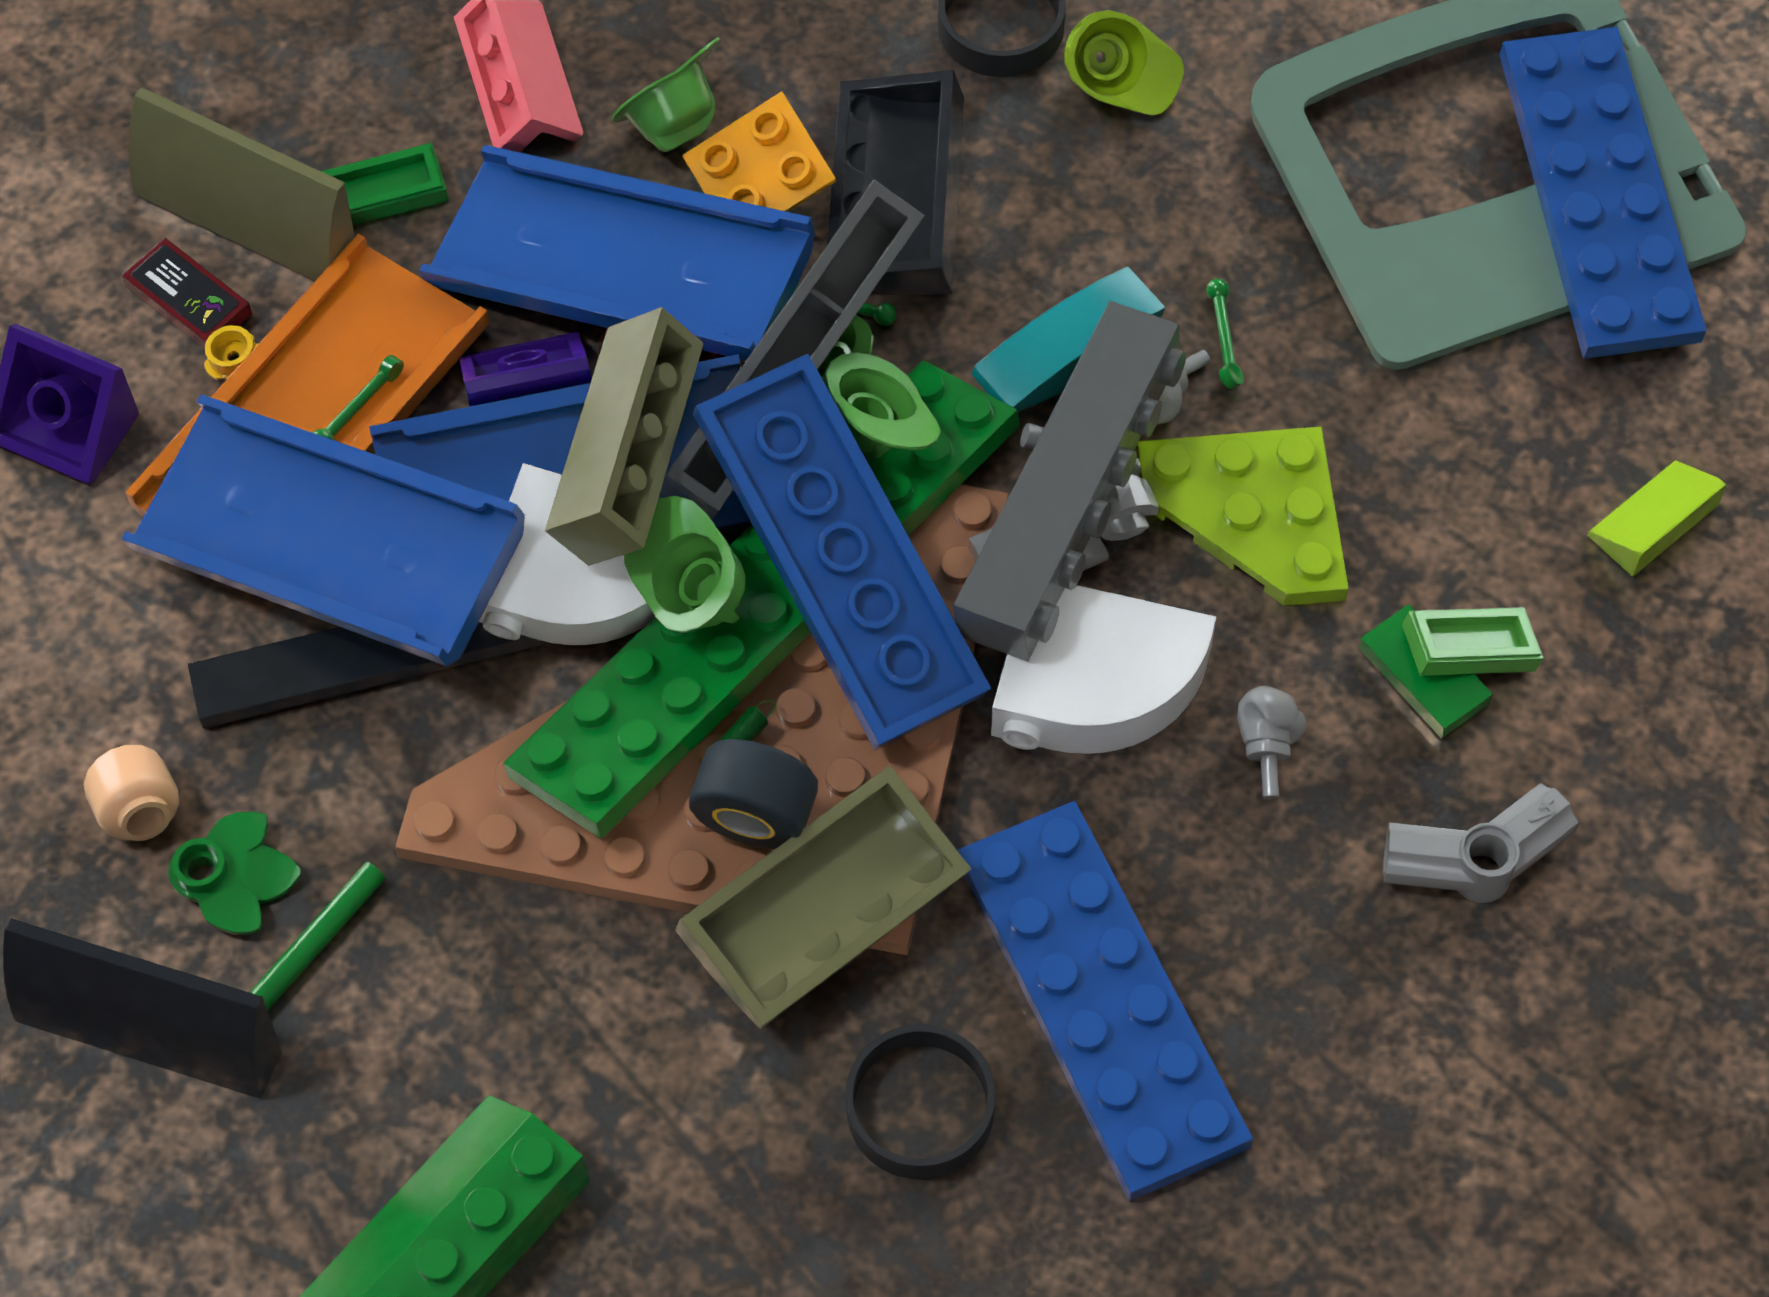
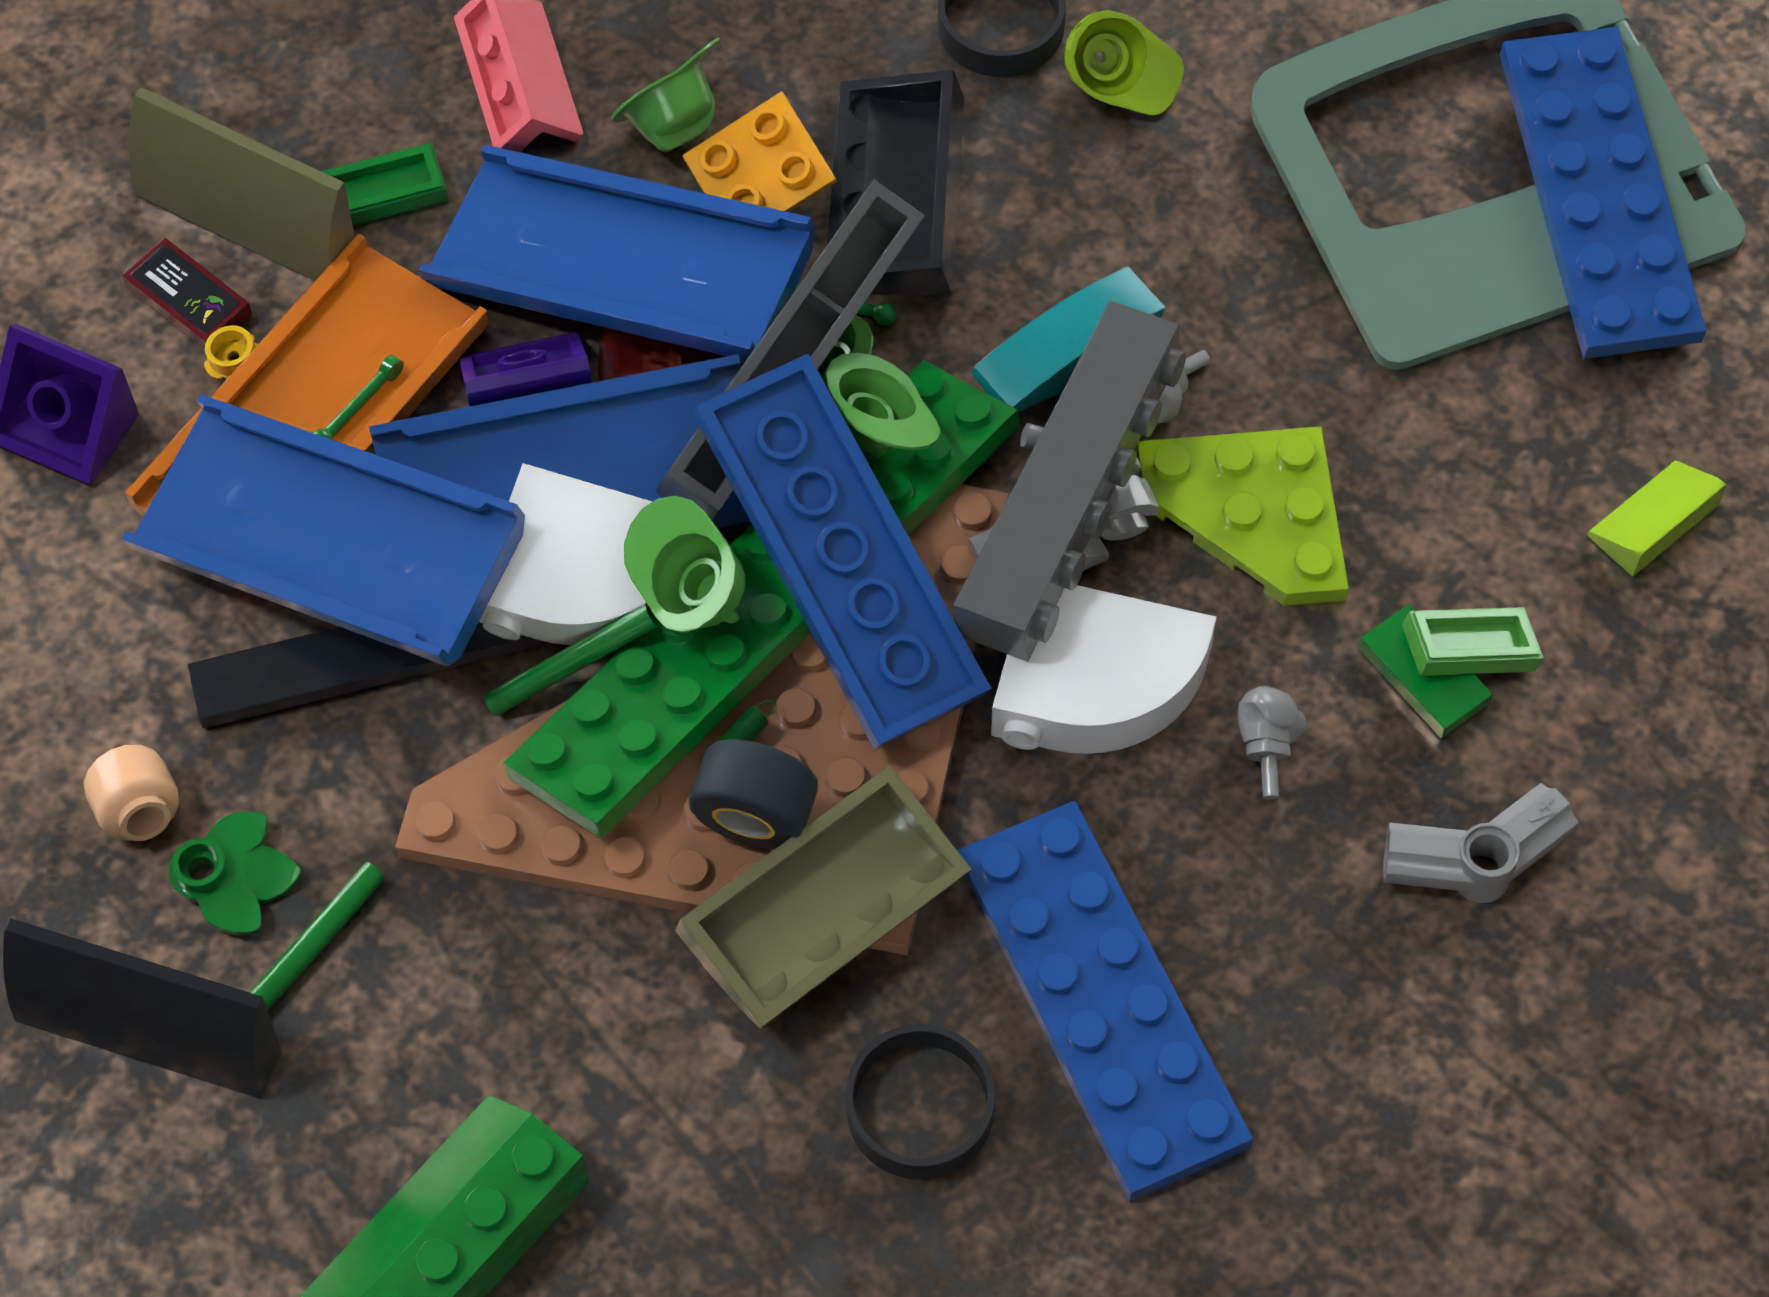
olive brick [545,307,704,566] -> none
green hinge [1206,278,1244,390] -> none
none -> green bar [484,603,660,716]

